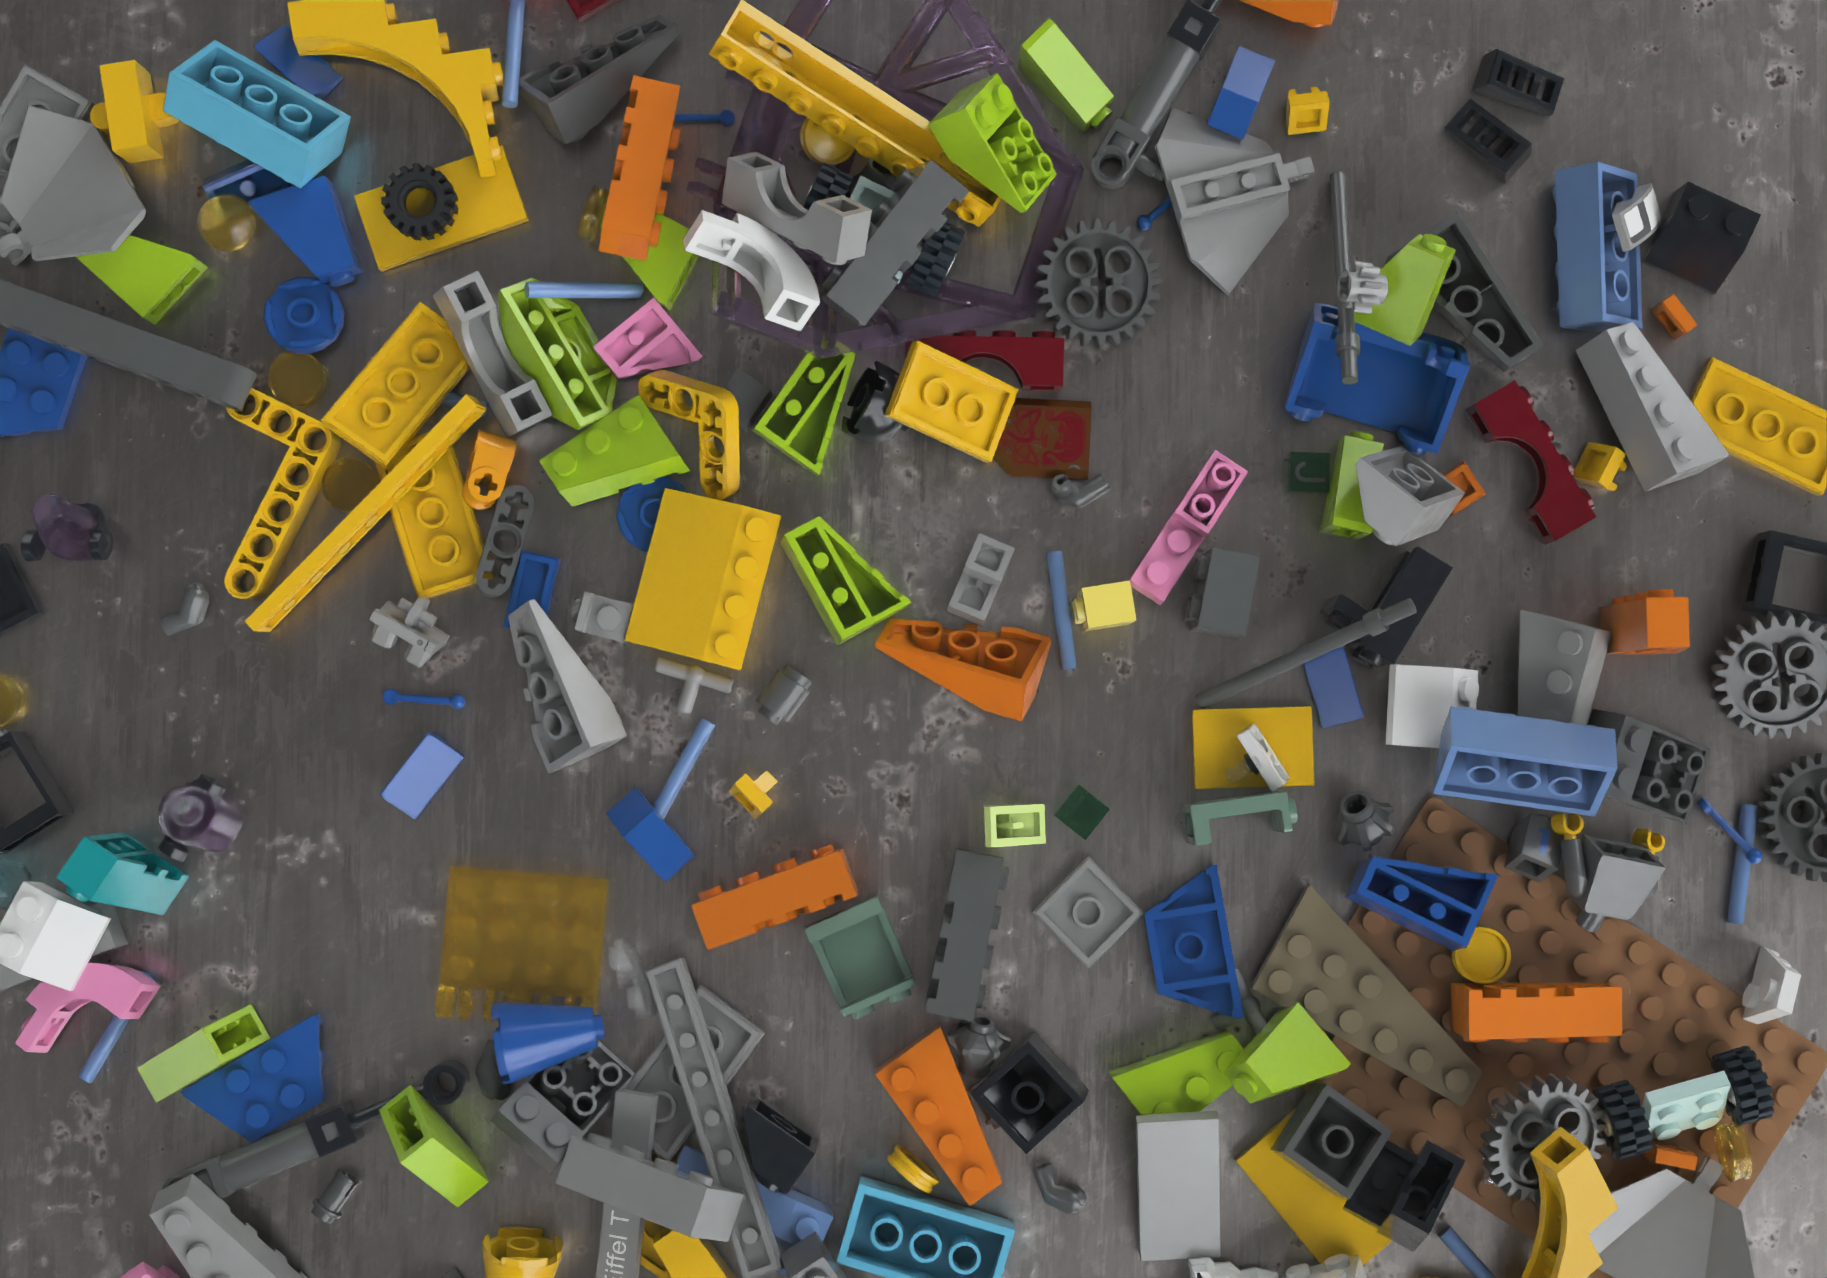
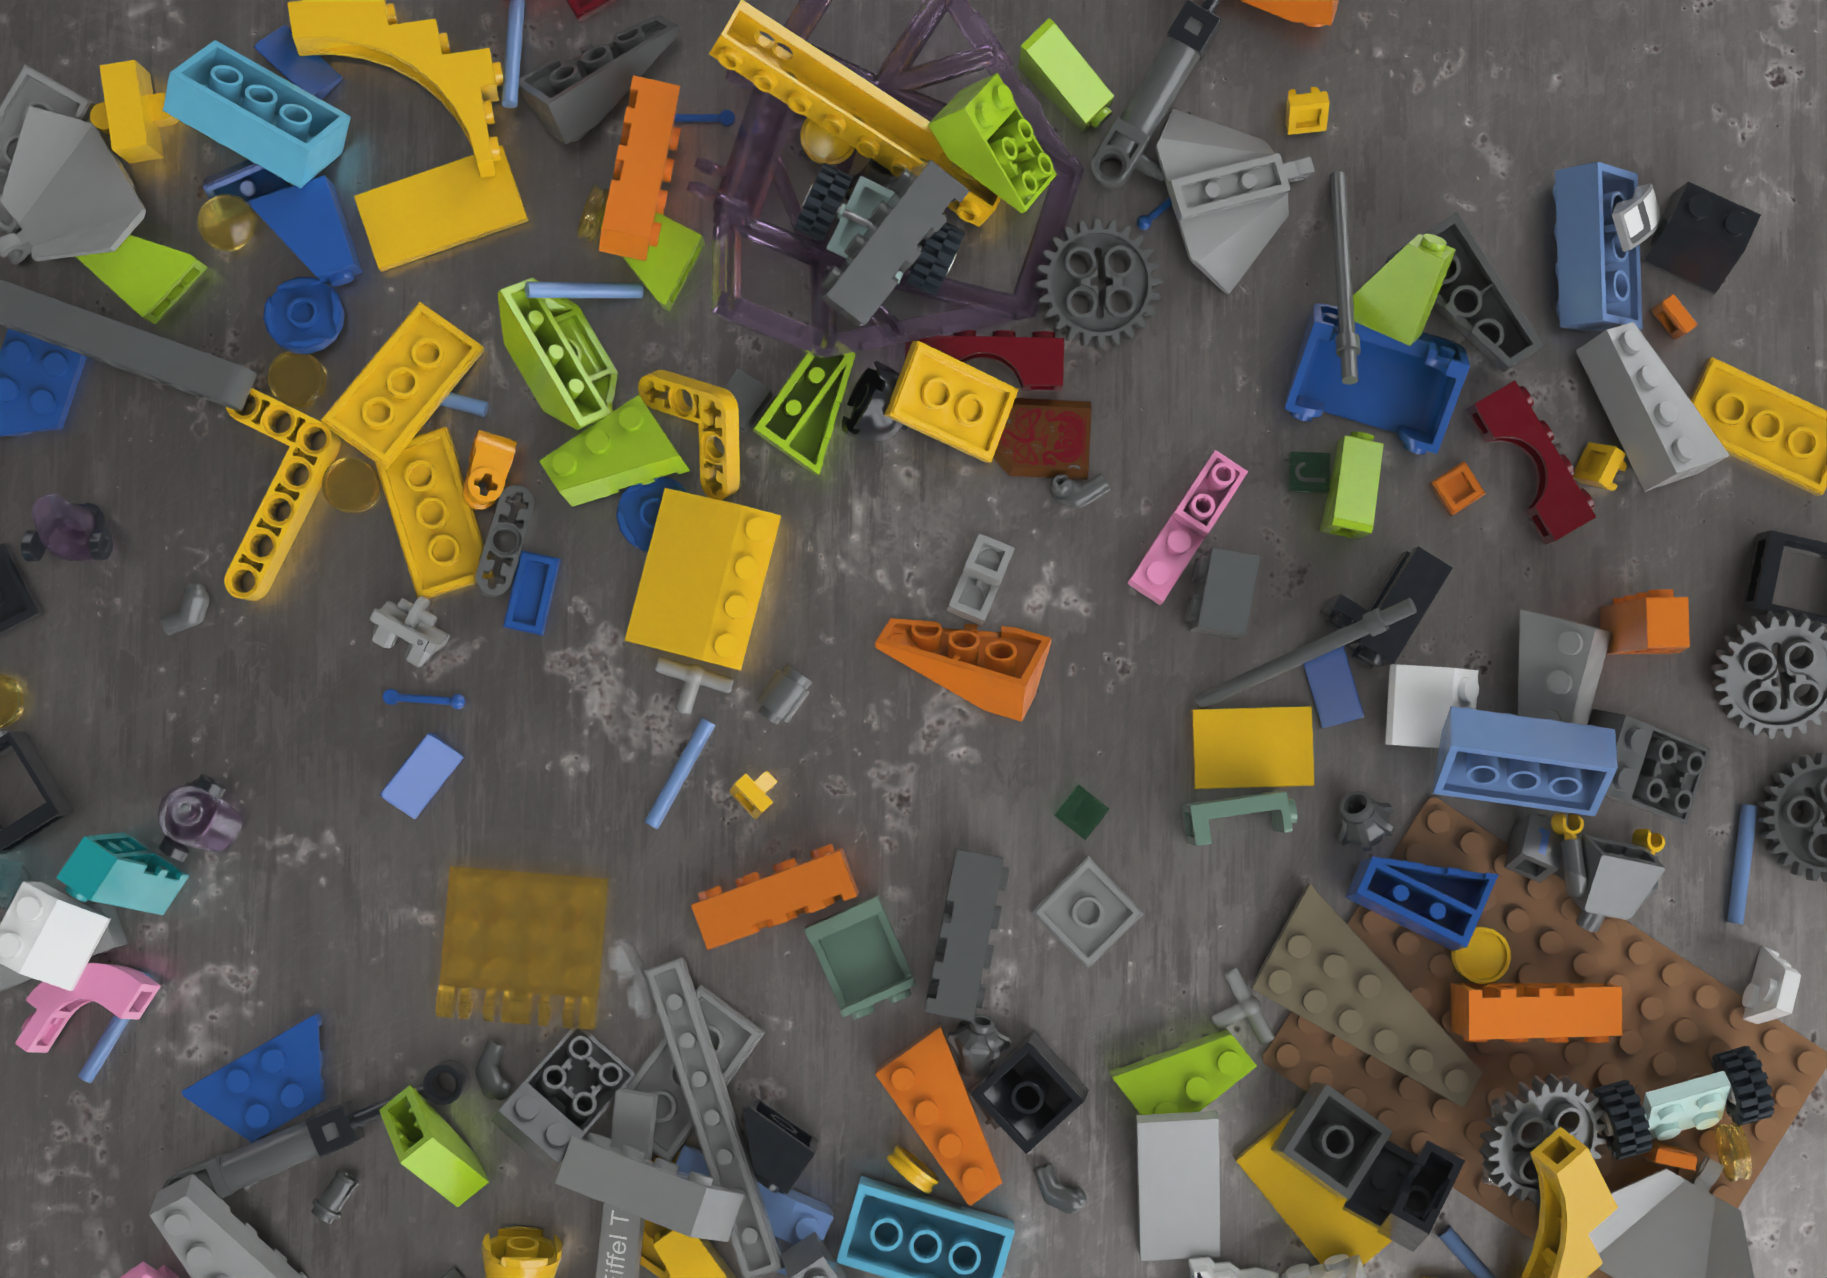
lime slope [137,1004,271,1103] -> none
yellow tile [244,394,487,632] -> none
black tyre [381,163,458,241] -> none
light grey arch [433,271,553,438] -> none
blue cone [491,1002,605,1084] -> none
light grey wedge [508,599,627,774] -> none
light grey bracket [571,592,634,643] -> none
bright pink wing [593,297,703,379] -> none
blue slope [606,787,695,882] -> none
white arch [683,210,820,331] -> none
light grey arch [722,152,872,265] -> none
lime wedge [780,516,912,646] -> none
yellowish green slope [983,804,1046,847] -> none
medium blue bar [1046,551,1077,670] -> none
light yellow brick [1071,580,1136,632] -> none
blue wing [1144,865,1244,1019] -> none
blue slope [1207,45,1275,139] -> none
lime slope [1223,1003,1351,1104] -> none
white piece [1225,723,1290,792] -> none
light grey gear [1337,262,1388,314] -> none
light grey slope [1356,445,1465,546] -> none
black slope [1444,99,1532,182] -> none
black slope [1472,49,1564,116] -> none
blue hinge [1697,797,1763,864] -> none

